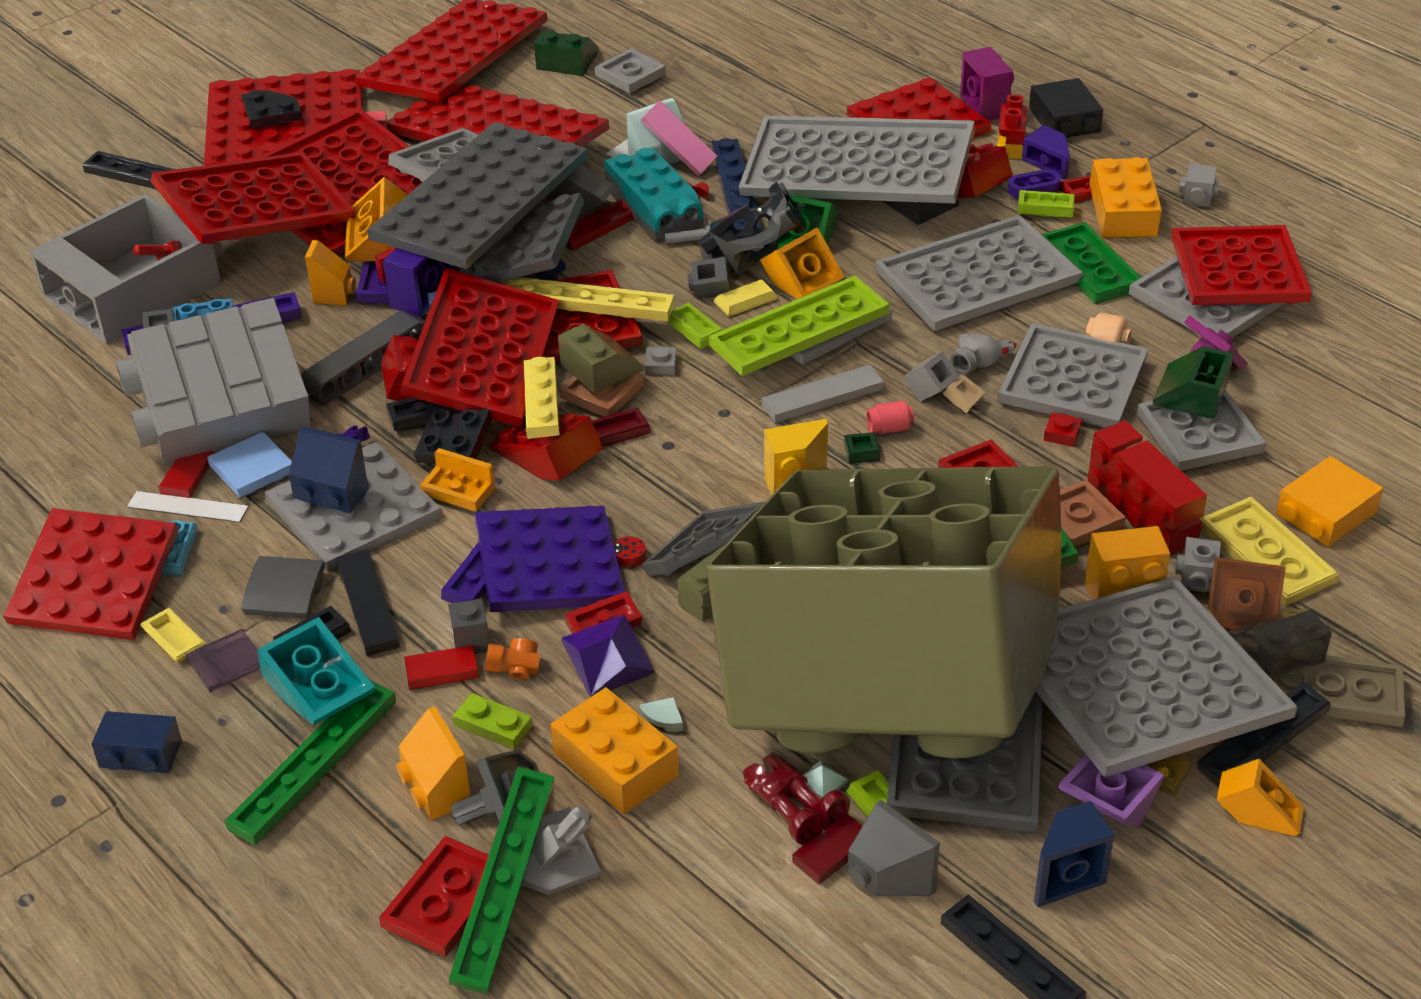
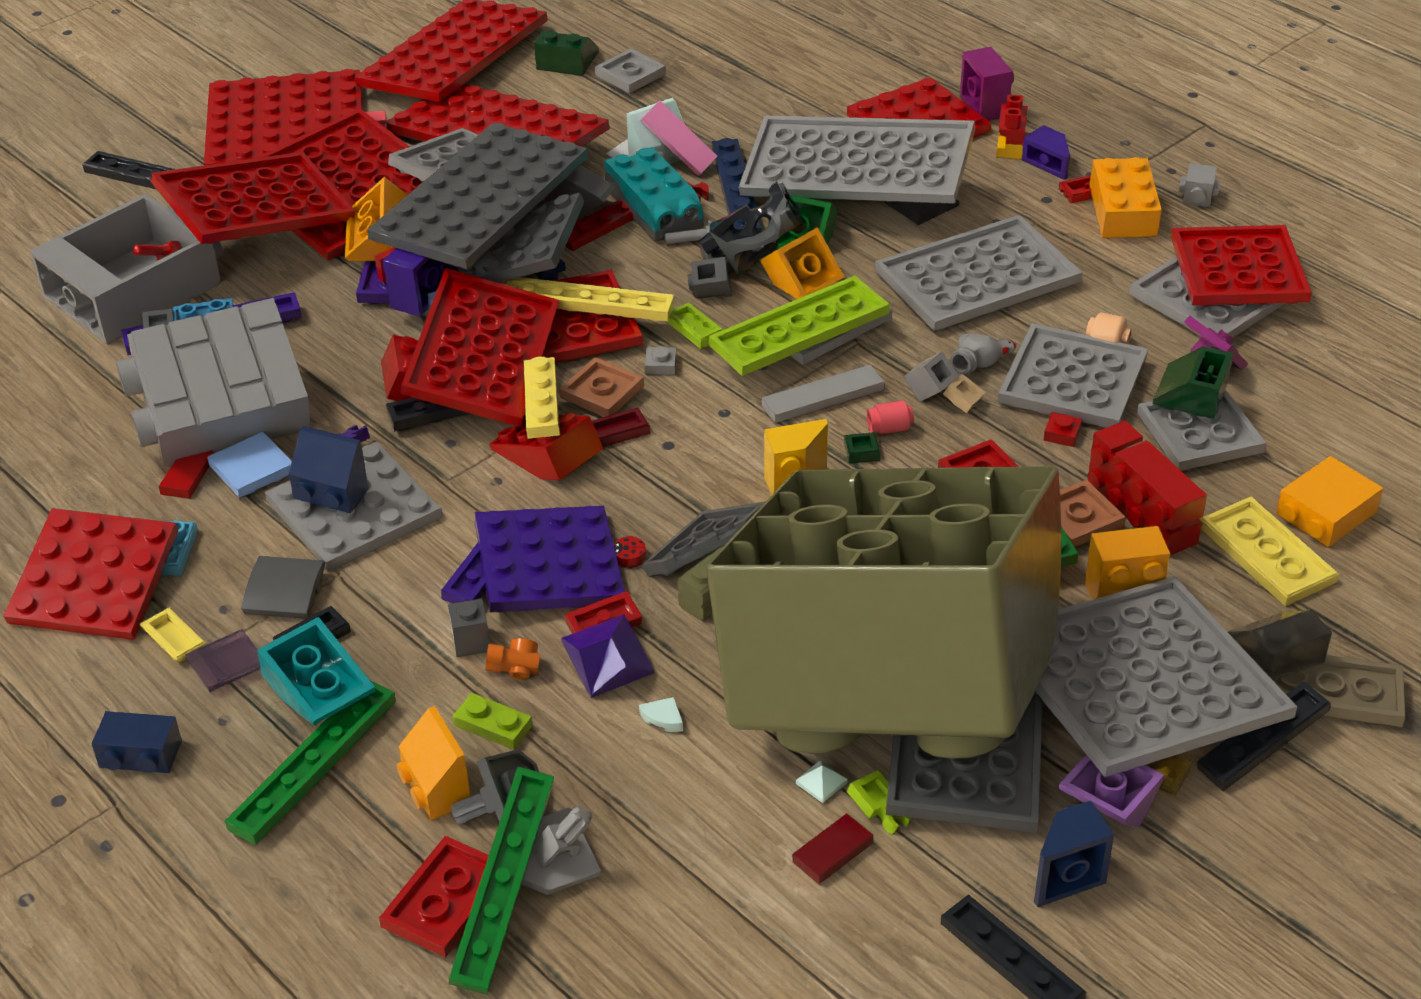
white sticker [127,491,248,522] -> none
black plate [241,90,303,129] -> none
dark grey beam [301,311,425,403] -> none
light orange slope [305,240,356,306] -> none
black tile [336,550,400,656] -> none
red tile [404,645,479,690] -> none
black plate [413,408,493,464] -> none
light orange bracket [420,448,496,512] -> none
light orange brick [550,687,679,815] -> none
olive slope [558,324,644,394] -> none
light yellow tile [714,279,778,317] -> none
dark red piece [743,752,851,845] -> none
dark grey slope [848,800,940,896] -> none
red slope [957,143,1013,197] -> none
dark purple plate [1008,169,1061,200] -> none
lime plate [1017,190,1075,218] -> none
black brick [1029,78,1103,138] -> none
green tile [1041,222,1141,304] -> none
light grey brick [1175,537,1221,593] -> none
dark orange piece [1208,557,1286,633] -> none
light orange slope [1216,759,1304,836] -> none

